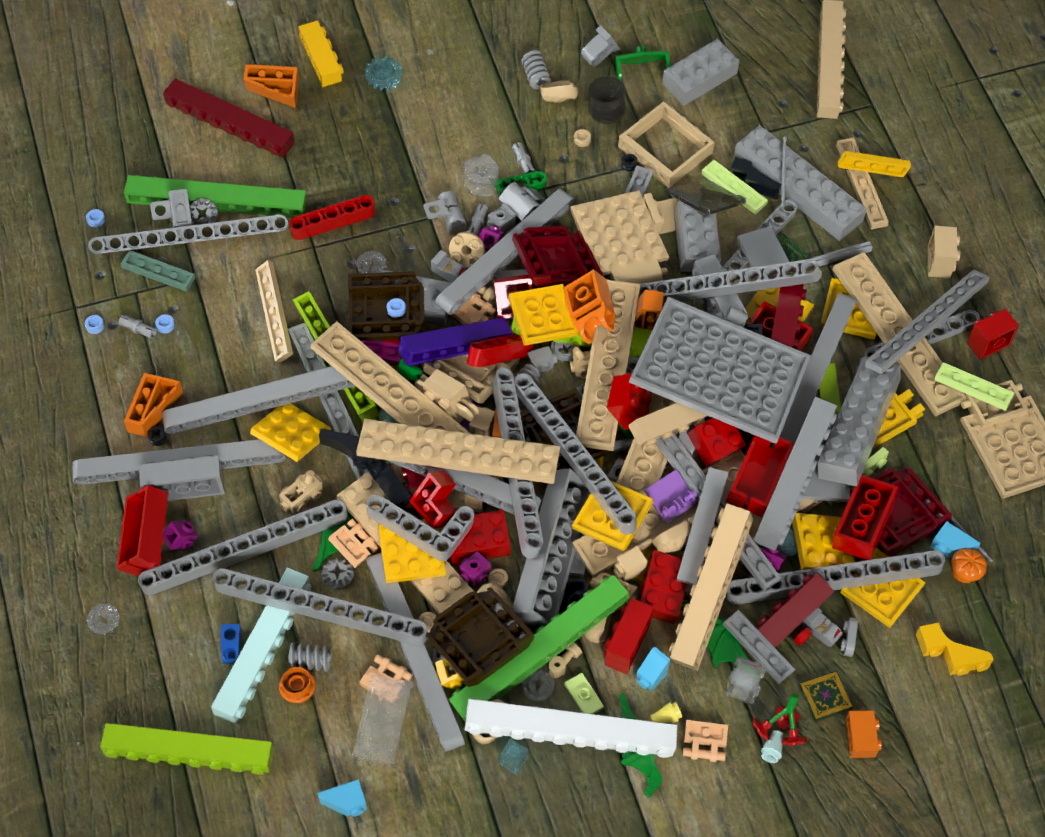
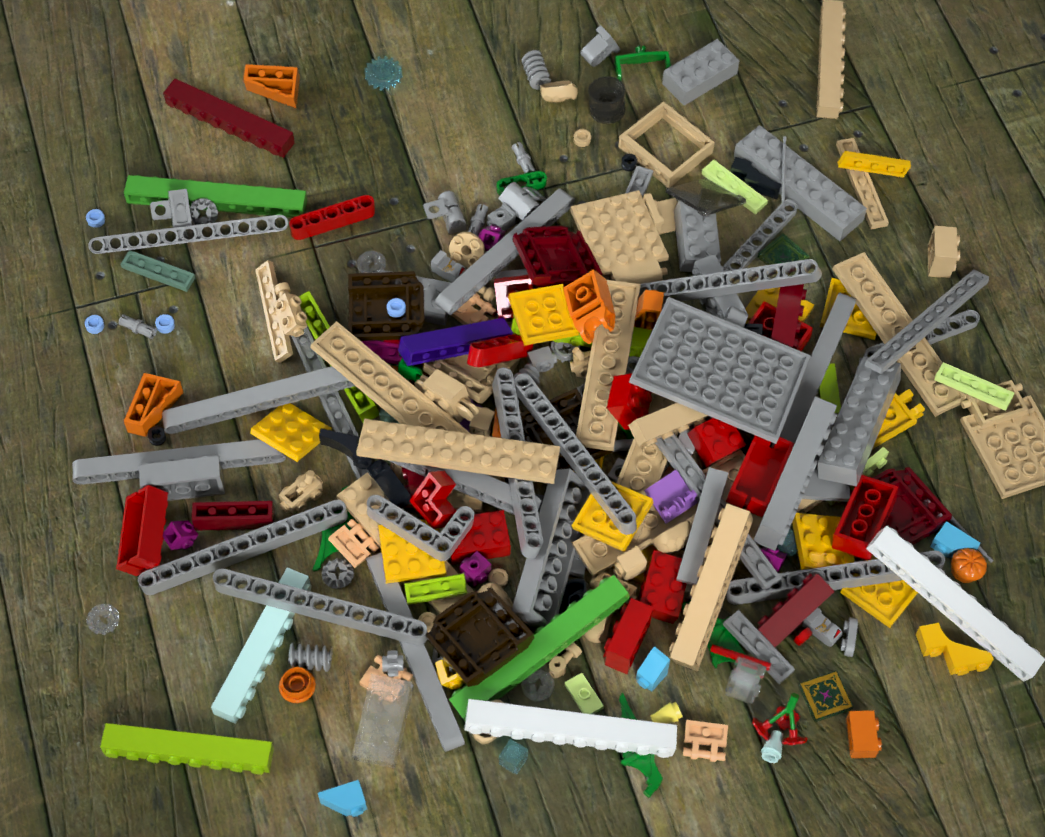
blue leg [221,624,242,664] -> none
yellow brick [298,20,344,87] -> none
clear brick [463,154,499,197] -> none
light grey tile [737,226,792,279] -> none
light grey axle [805,241,872,267] -> none
red brick [967,309,1019,360] -> none
none -> dark red brick [192,501,275,531]
none -> tan brick [273,282,307,337]
none -> light grey gear [382,650,404,677]
none -> lime tile [404,573,468,605]
none -> red bar [710,644,772,671]
none -> white brick [866,526,1045,682]

